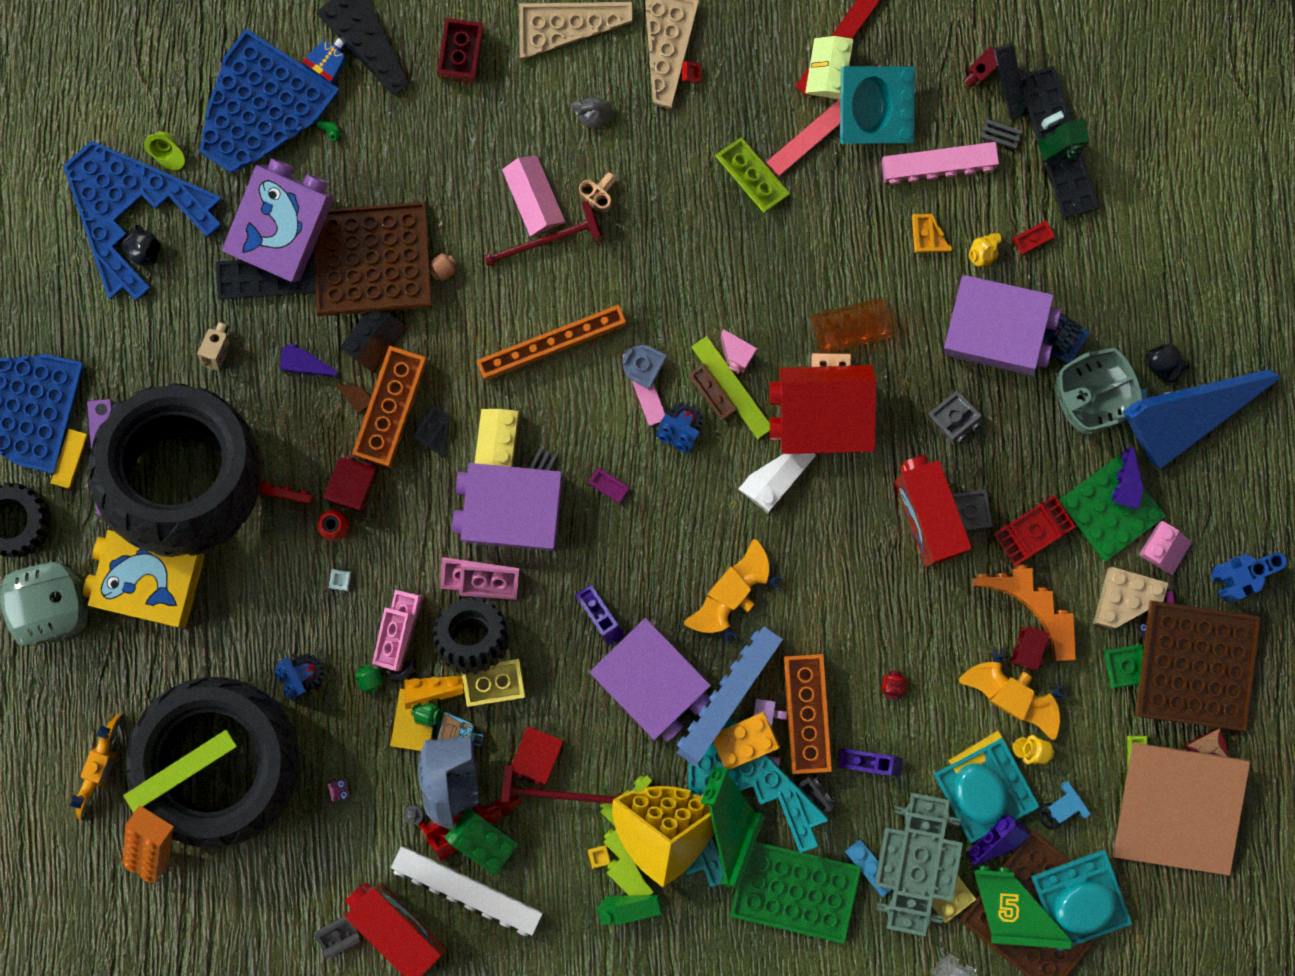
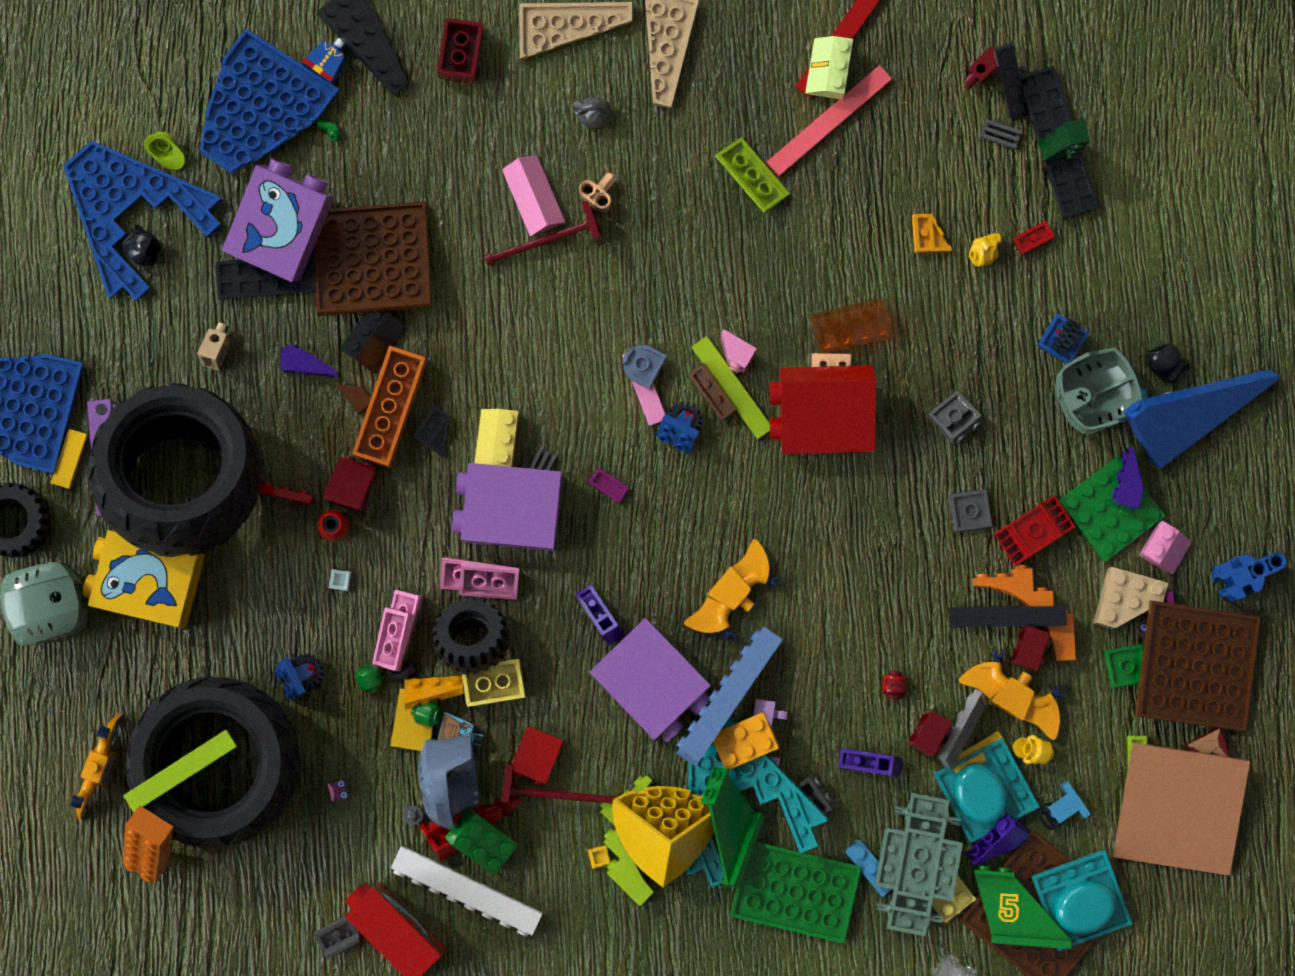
nougat head [430,253,457,282] -> none
orange brick [476,305,626,381] -> none
green slope [597,895,663,925] -> none
red plate [682,61,701,83] -> none
white wedge [738,453,816,513] -> none
orange brick [783,654,832,774] -> none
teal piece [840,66,915,144] -> none
bright pink brick [881,142,999,185] -> none
red brick [894,454,972,568] -> none
medium lavender brick [944,275,1061,376] -> none
light aqua tile [1041,111,1064,130] -> none
none -> dark red brick [906,710,953,757]
none -> light grey plate [938,689,988,771]
none -> black tile [949,606,1067,627]

